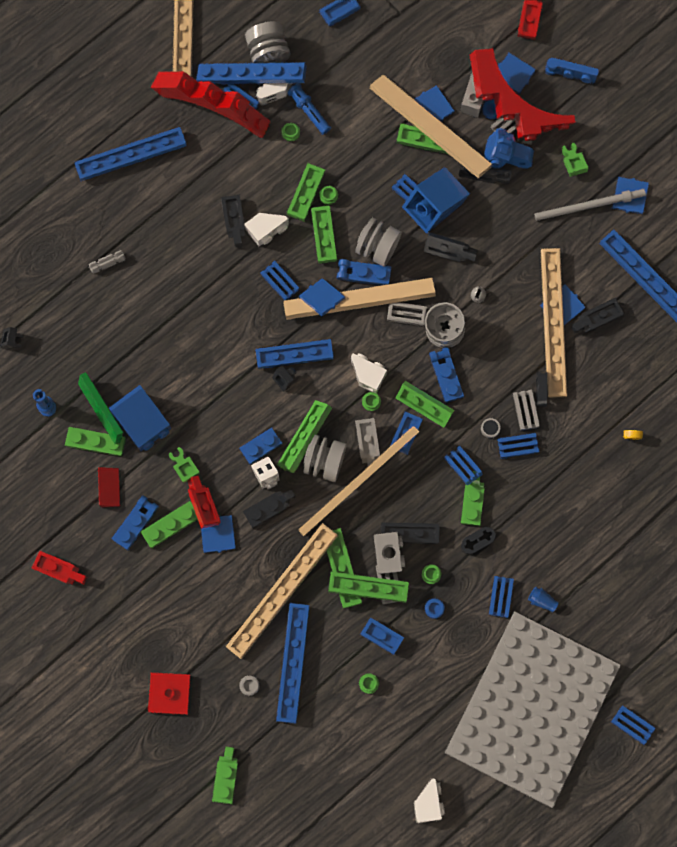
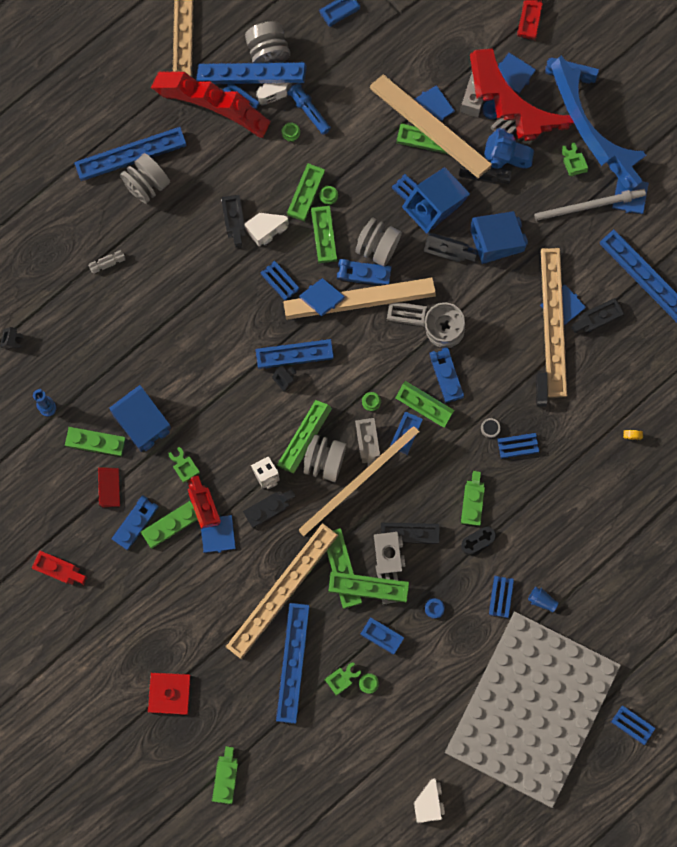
green tile [78,372,123,444] -> none
blue plate [239,428,282,465] -> none
light grey tile [240,676,259,696] -> none
white slope [351,353,387,394] -> none
bright green plate [422,564,441,584] -> none
blue tile [444,446,483,485] -> none
light grey hinge [471,287,486,303] -> none
light grey tile [513,389,540,431] -> none
none -> light grey wheel [120,153,170,204]
none -> bright green plate [325,662,361,696]
none -> blue slope [470,211,528,264]
none -> blue slope [551,56,646,191]

